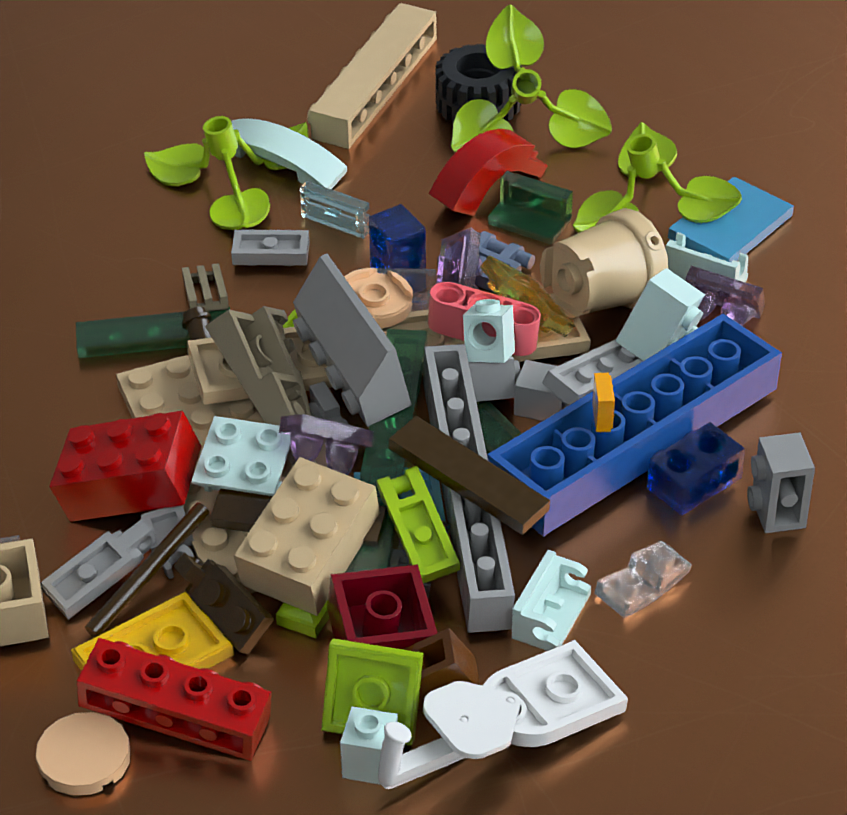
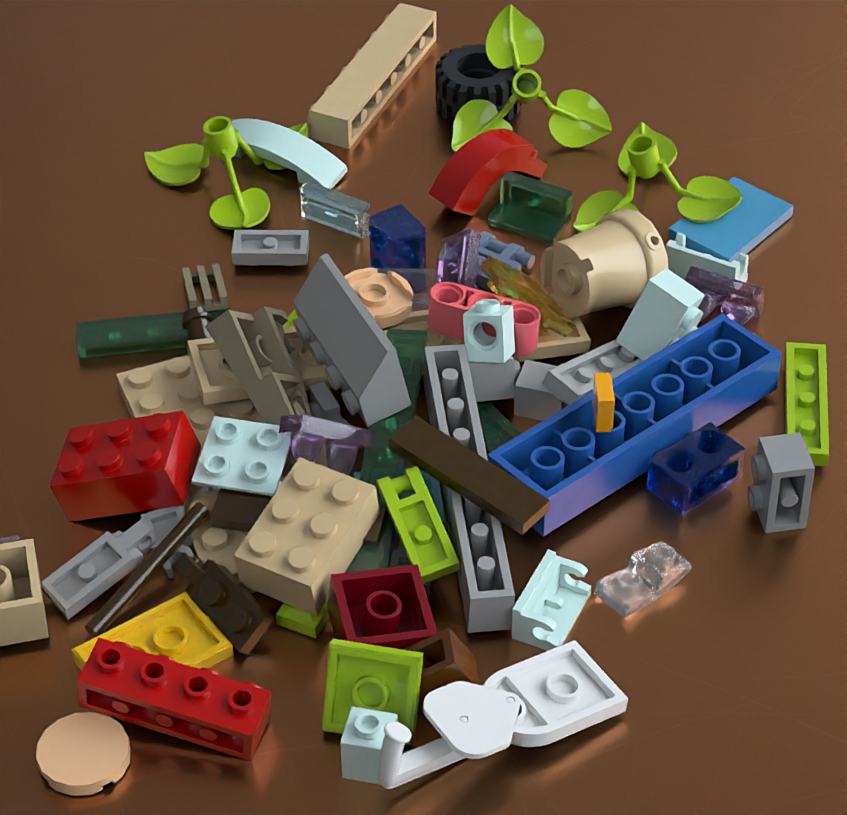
none -> lime plate [785,342,829,466]

